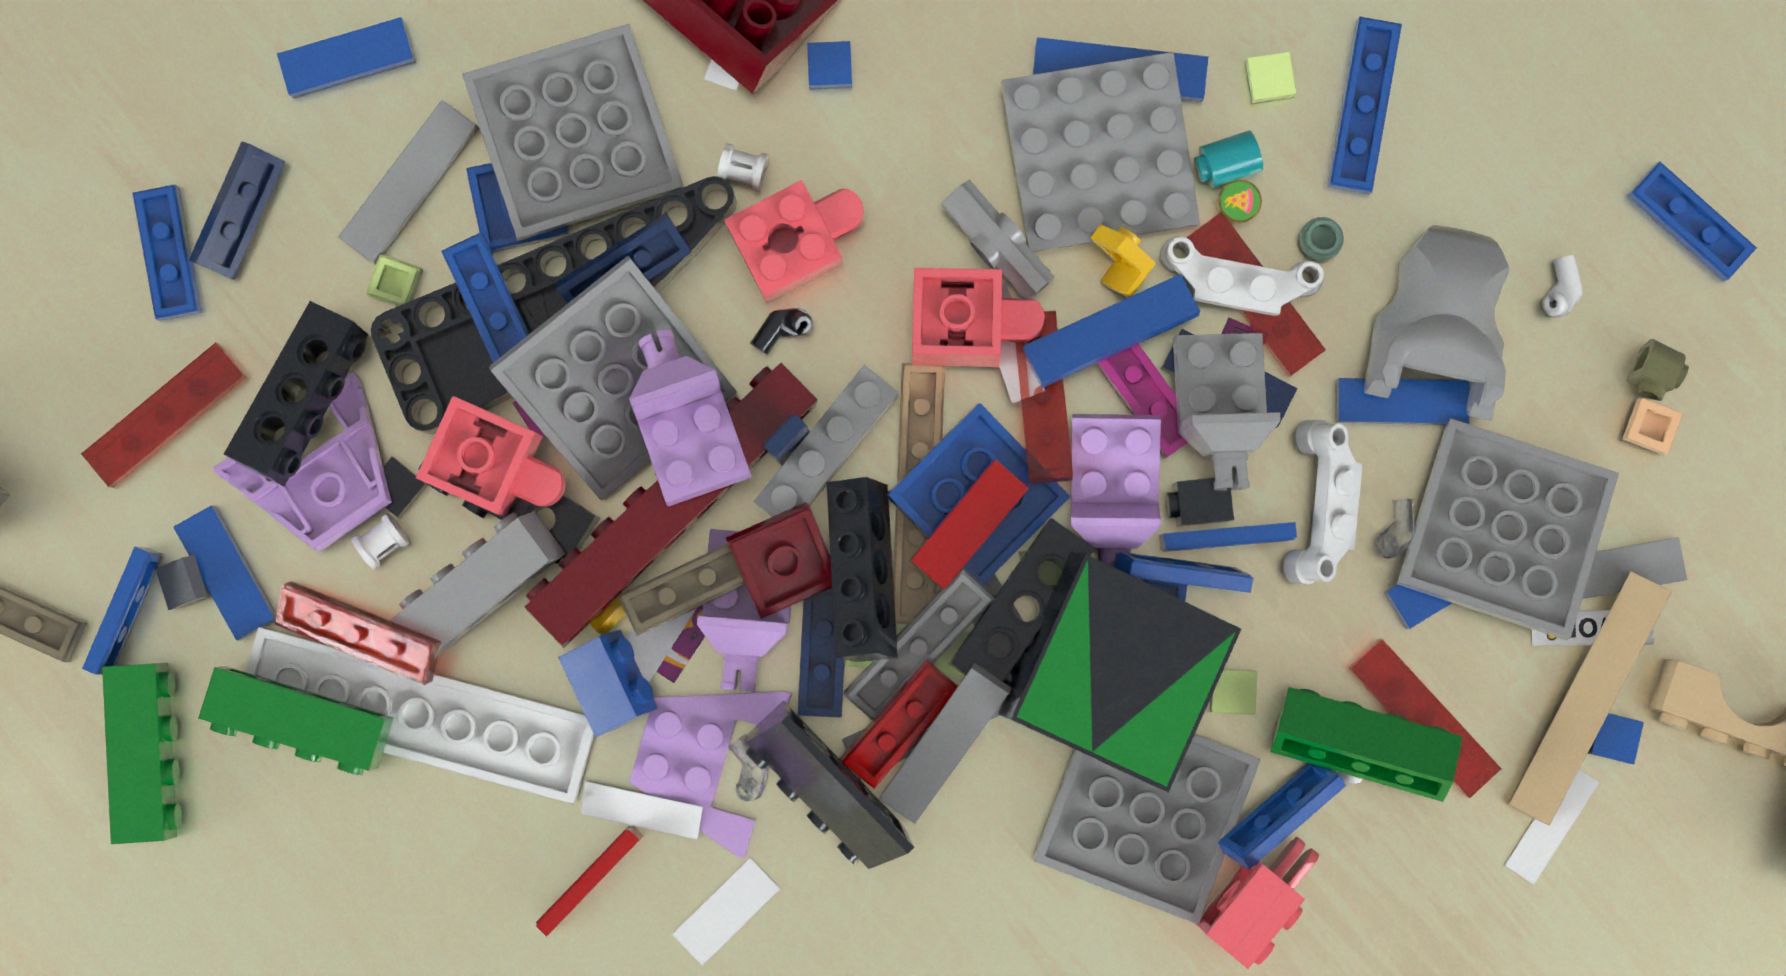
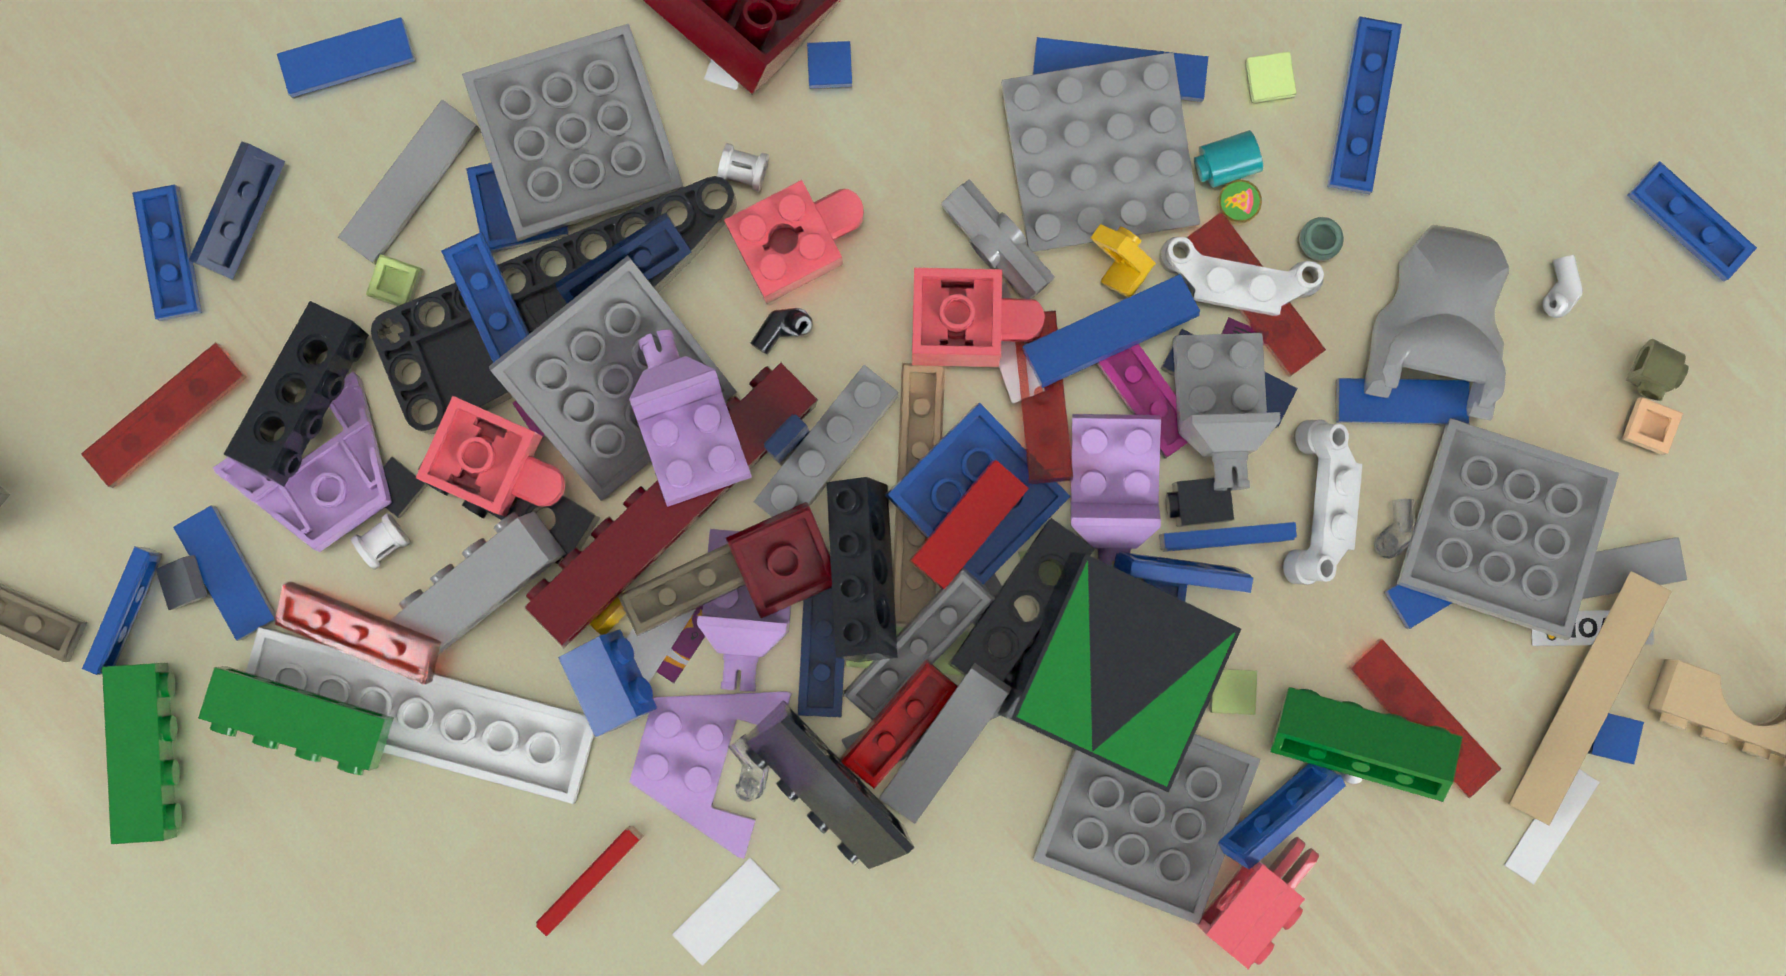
white sticker [580,781,703,840] -> none

